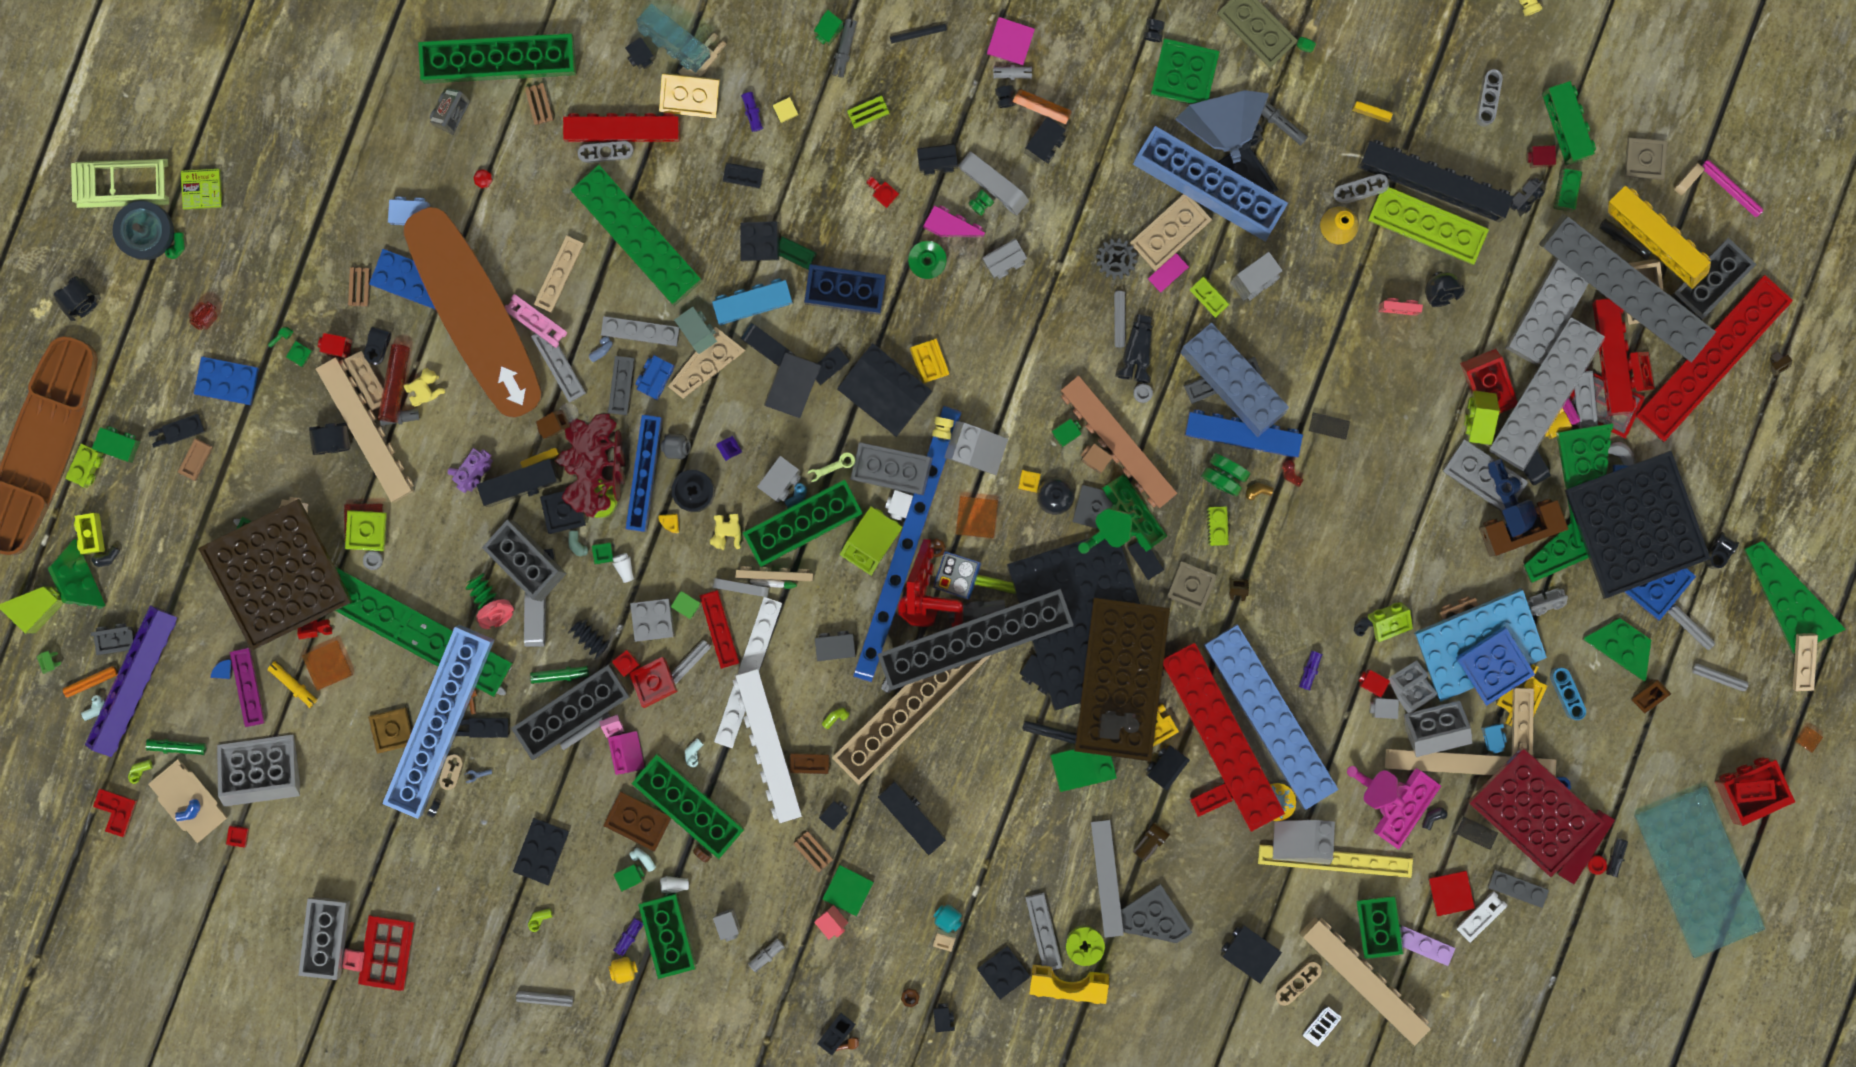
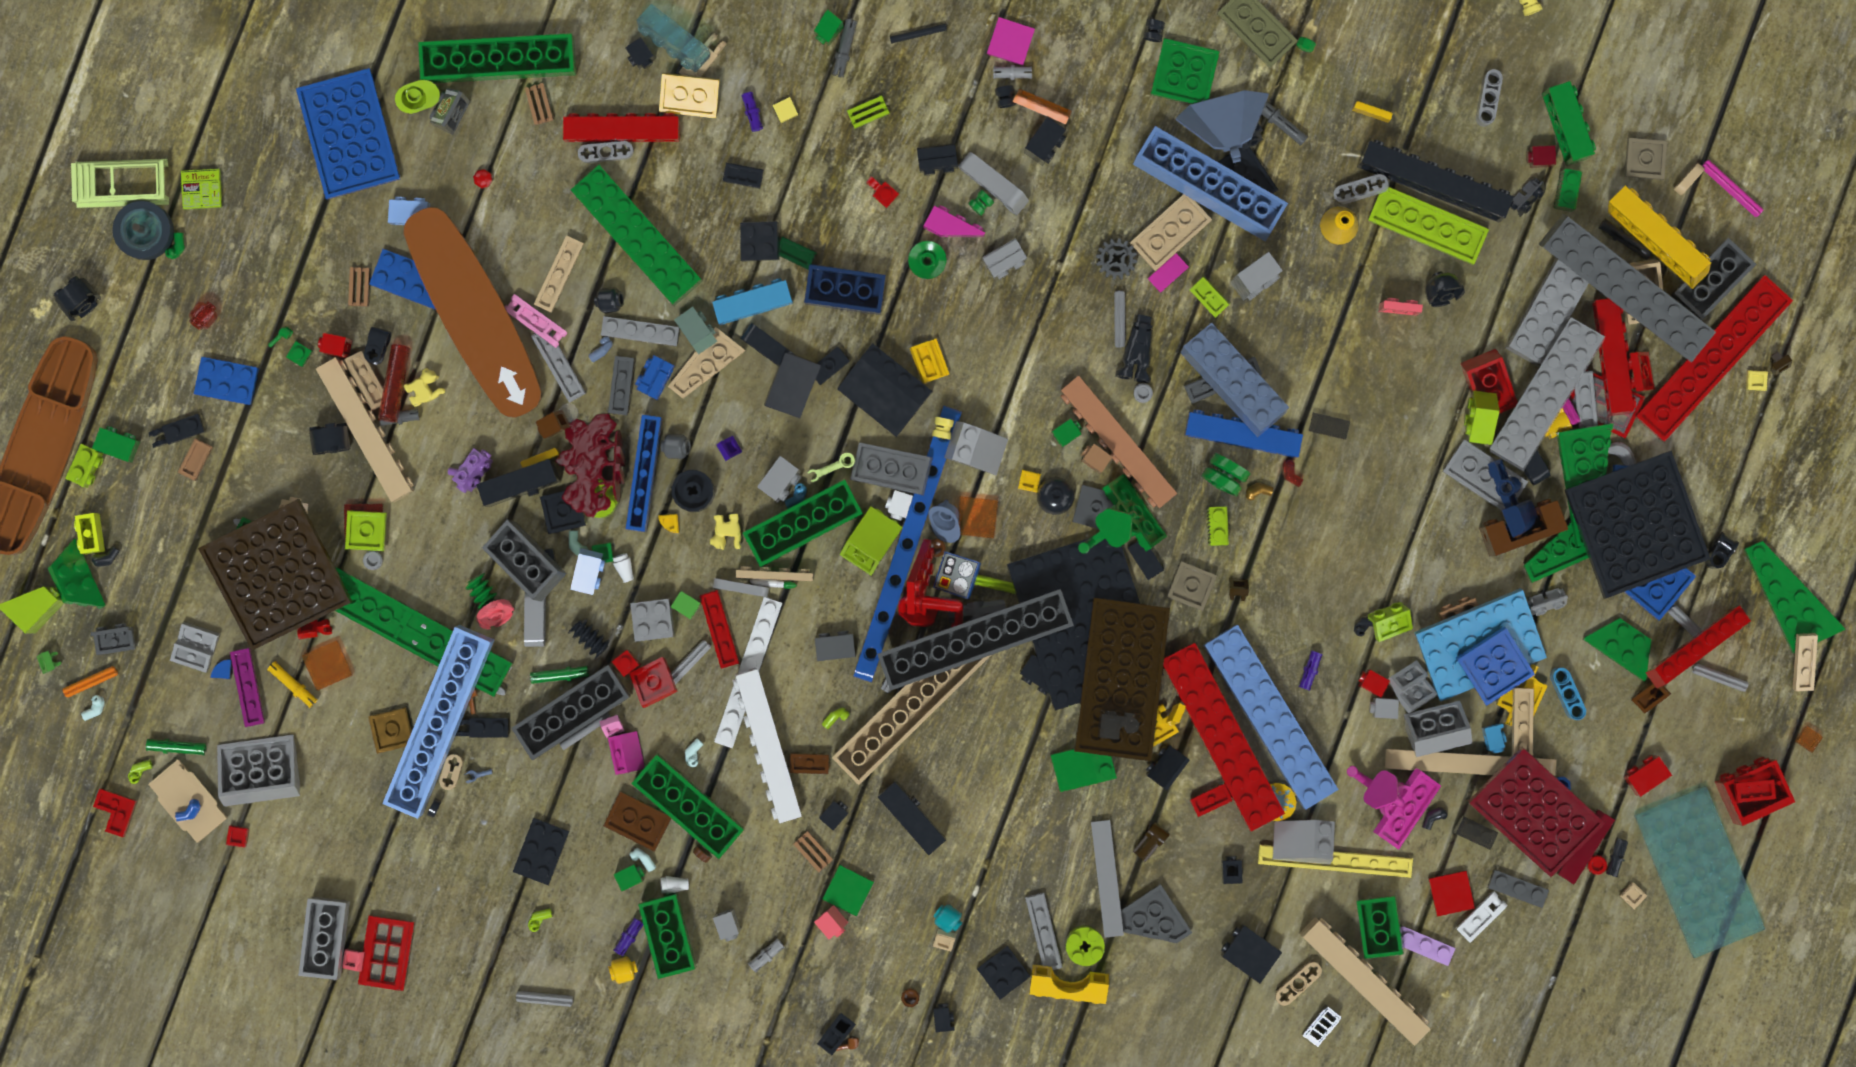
dark purple brick [85,605,177,757] -> none
black axle [1022,721,1076,744] -> none
none -> light grey slope [170,622,220,673]
none -> blue plate [296,68,401,200]
none -> lime piece [395,80,440,114]
none -> light blue brick [570,548,605,595]
none -> black head [594,287,624,313]
none -> sand blue piece [928,500,960,543]
none -> yellow tile [1166,703,1186,726]
none -> black brick [1221,856,1243,884]
none -> tan tile [1619,882,1647,910]
none -> red brick [1624,755,1673,797]
none -> red brick [1646,606,1751,688]
none -> light yellow tile [1746,370,1768,391]

